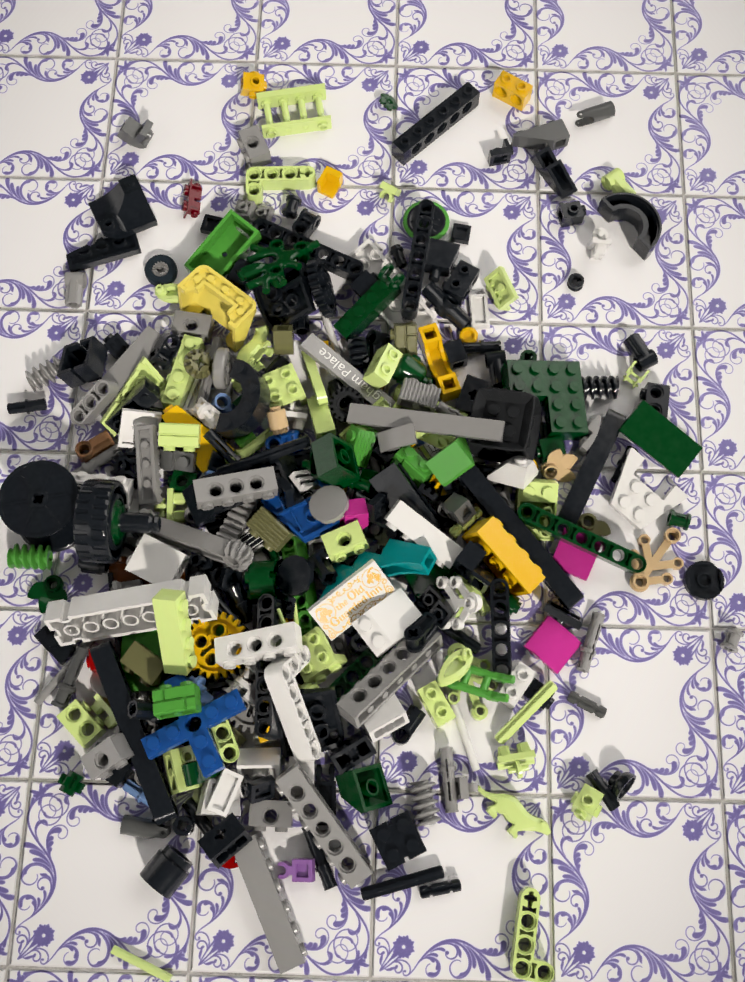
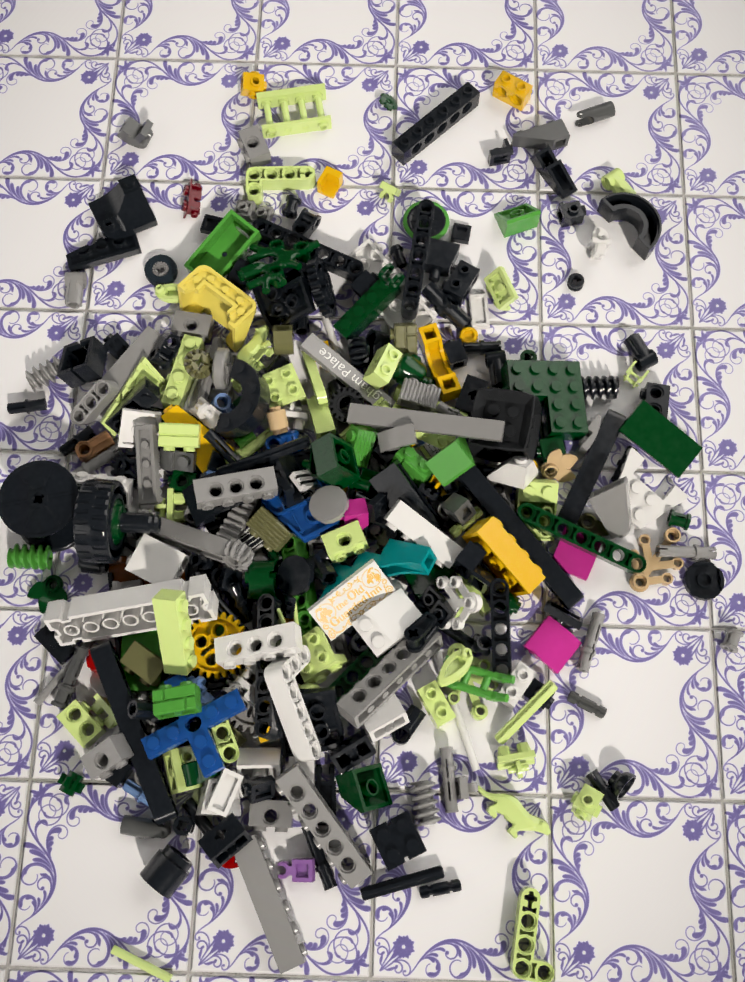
none -> black axle [59,425,96,456]
none -> black plate [471,634,492,656]
none -> bright green slope [494,203,541,238]
none -> light grey slope [588,476,632,539]
none -> light grey pin [655,544,717,560]

